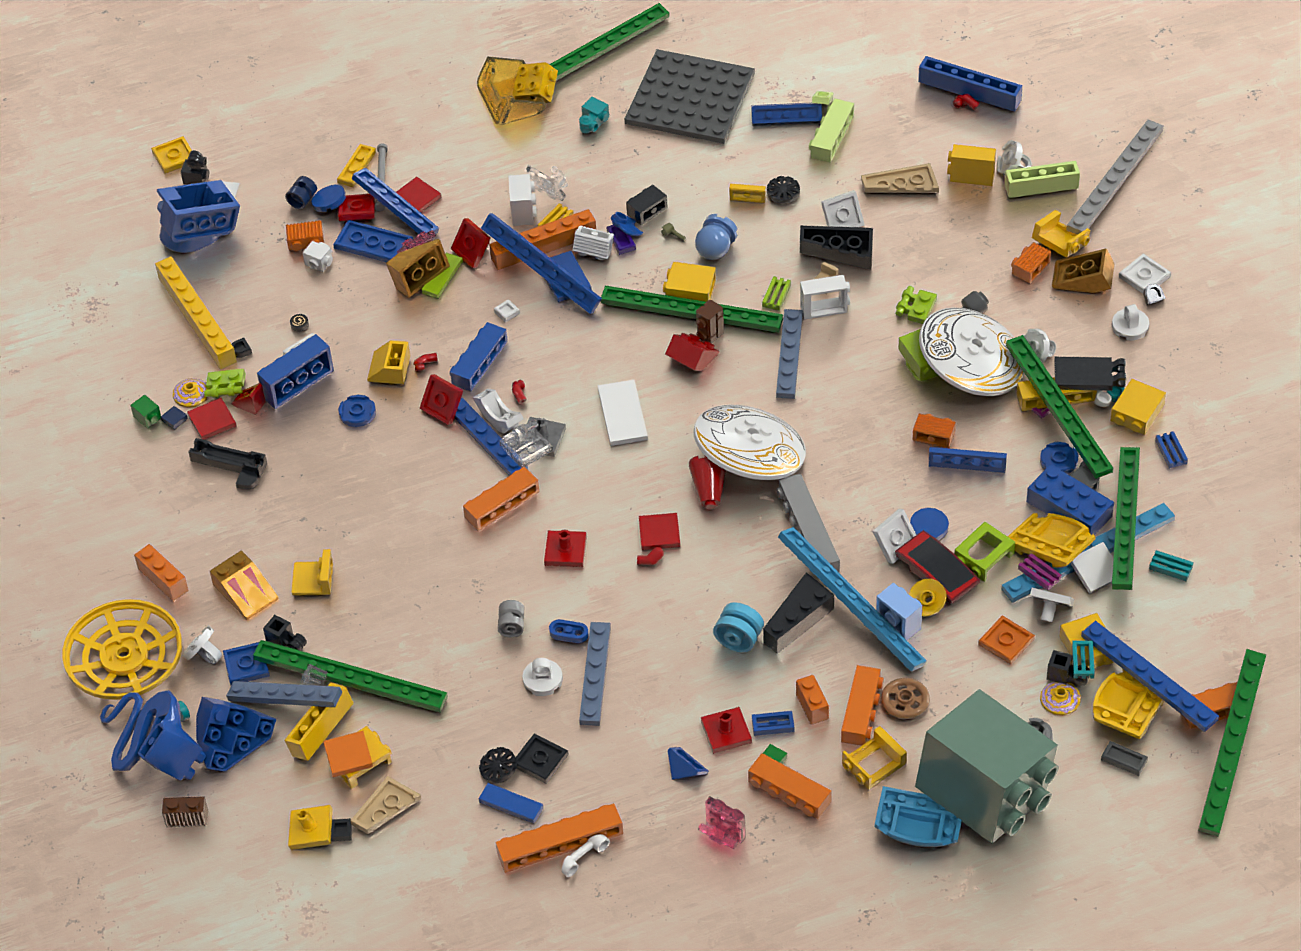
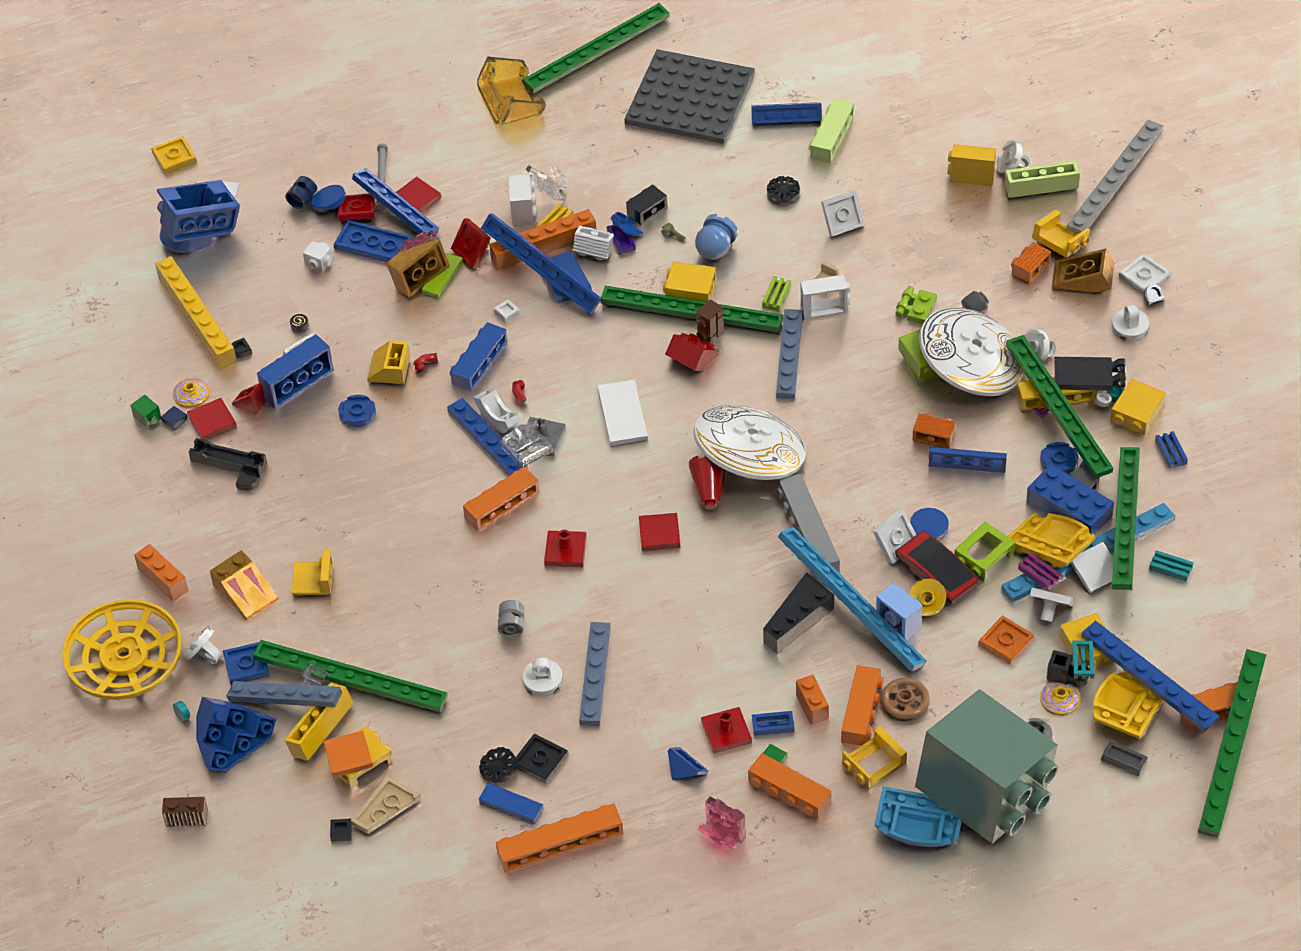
blue hips [100,690,206,781] -> none
black brick [181,150,210,185] -> none
lime plate [204,369,246,398] -> none
black brick [263,615,307,651] -> none
orange brick [286,220,324,251] -> none
yellow tile [288,805,333,850] -> none
yellow tile [337,144,376,187] -> none
red tile [420,374,463,425] -> none
yellow bracket [513,62,558,103] -> none
blue plate [549,619,589,643] -> none
white bar [562,834,610,877] -> none
teal brick [579,97,610,133] -> none
red arm [637,547,664,566] -> none
medium azure wheel [713,602,764,653] -> none
yellow tile [729,184,766,203] -> none
black wedge [800,225,873,270] -> none
yellowish green tile [812,91,834,105] -> none
tan wing [861,163,939,193] -> none
blue brick [918,56,1023,112] -> none
red arm [953,94,980,110] -> none

